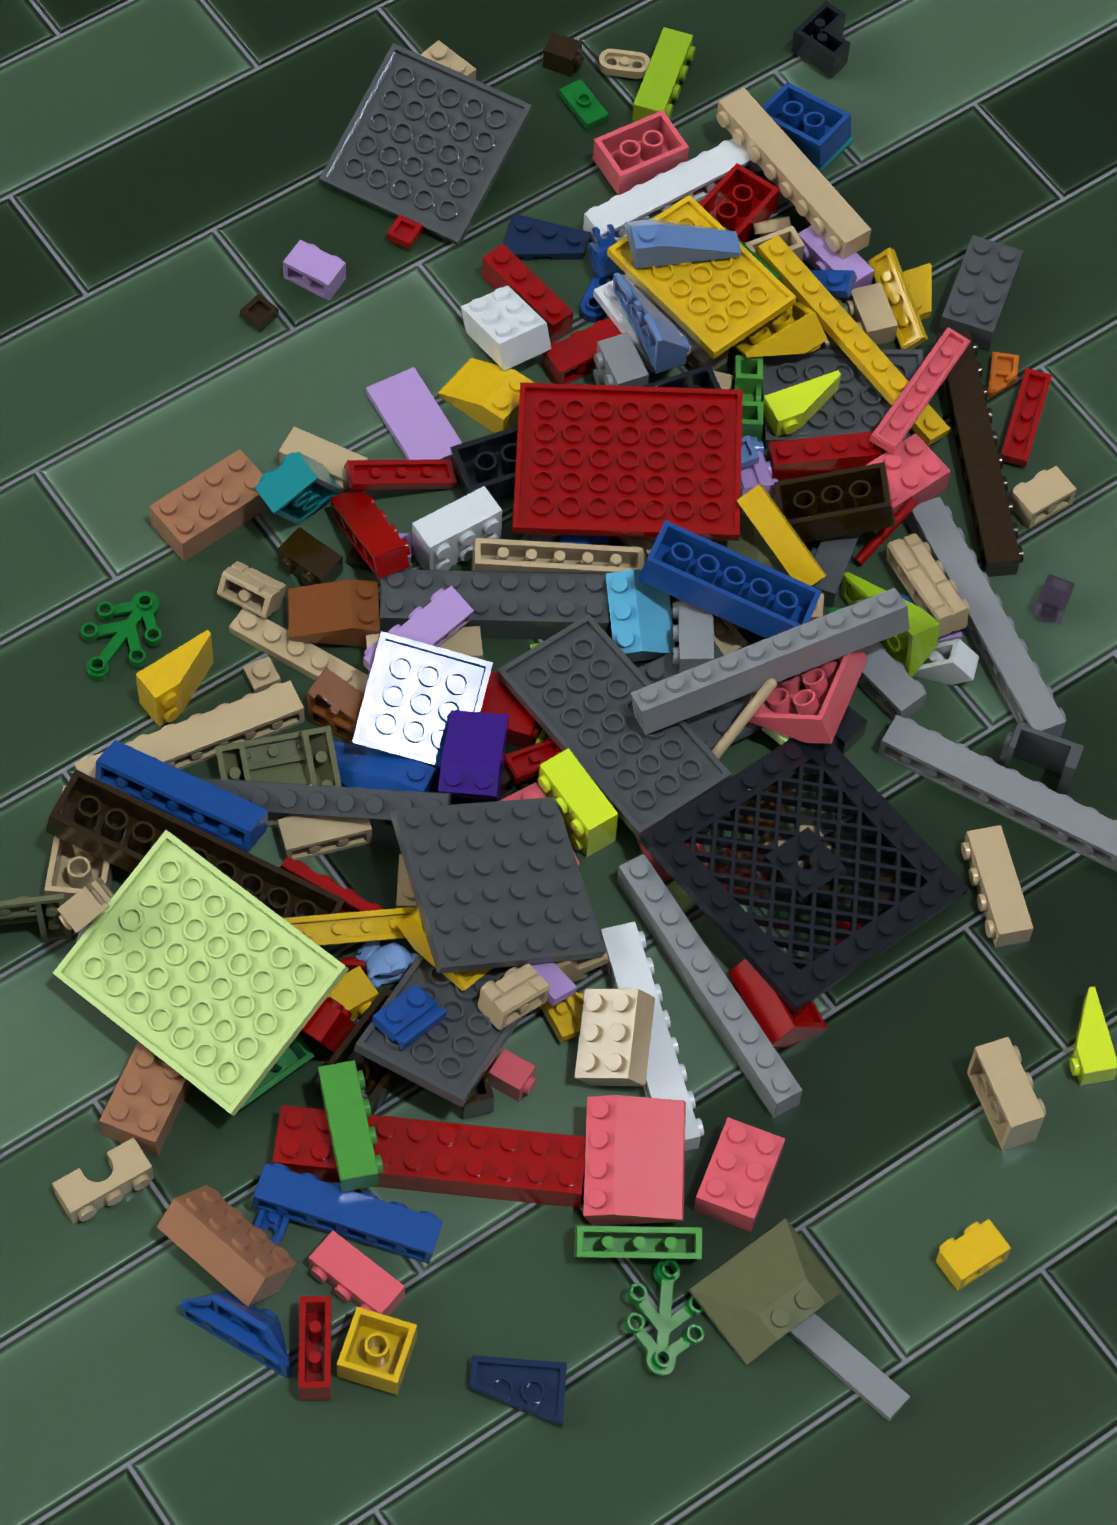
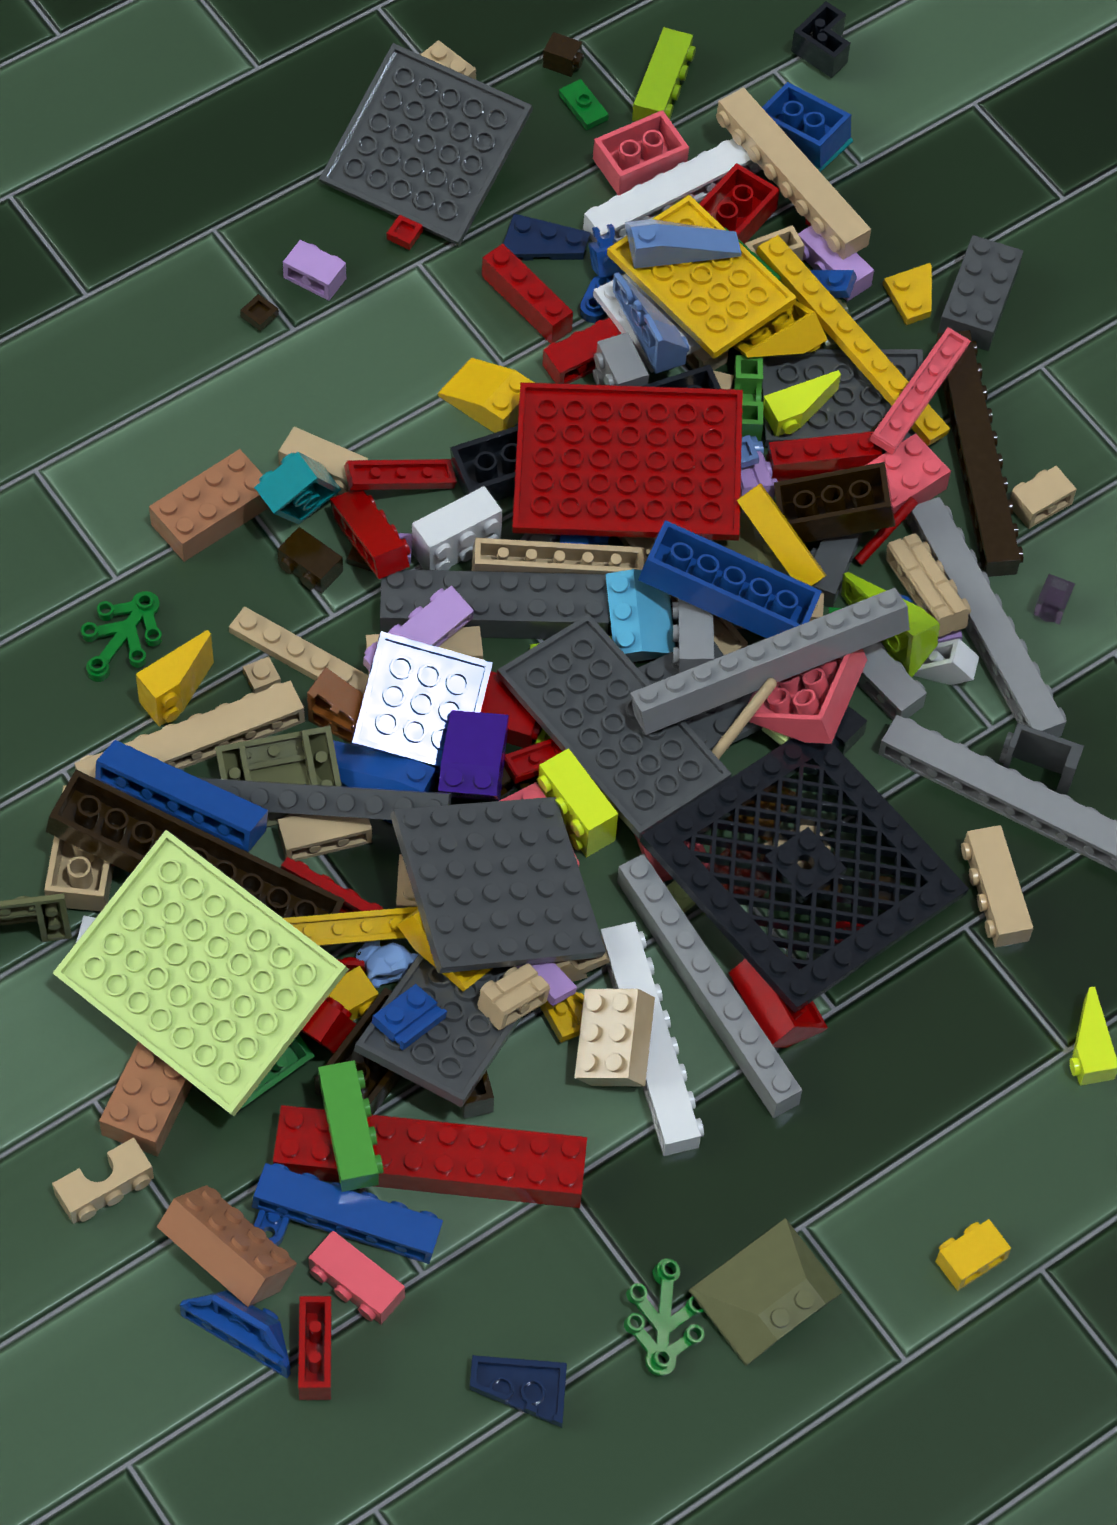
tan arch [57,877,115,933] -> none
tan brick [217,561,287,619] -> none
dark orange slope [287,579,380,647] -> none
yellow brick [337,1307,417,1395] -> none
lavender tile [366,367,462,460] -> none
white brick [461,285,551,371] -> none
coral brick [488,1049,537,1102] -> none
bright green brick [574,1226,702,1259] -> none
coral slope [583,1095,686,1226] -> none
tan plate [599,49,650,79] -> none
coral brick [693,1117,785,1232] -> none
tan plate [753,216,791,237] -> none
light grey tile [788,1313,910,1422] -> none
tan brick [845,283,898,345] -> none
yellow tile [868,247,928,349] -> none
tan brick [967,1037,1046,1151] -> none
orange tile [987,351,1020,398] -> none
red plate [1001,368,1052,467] -> none

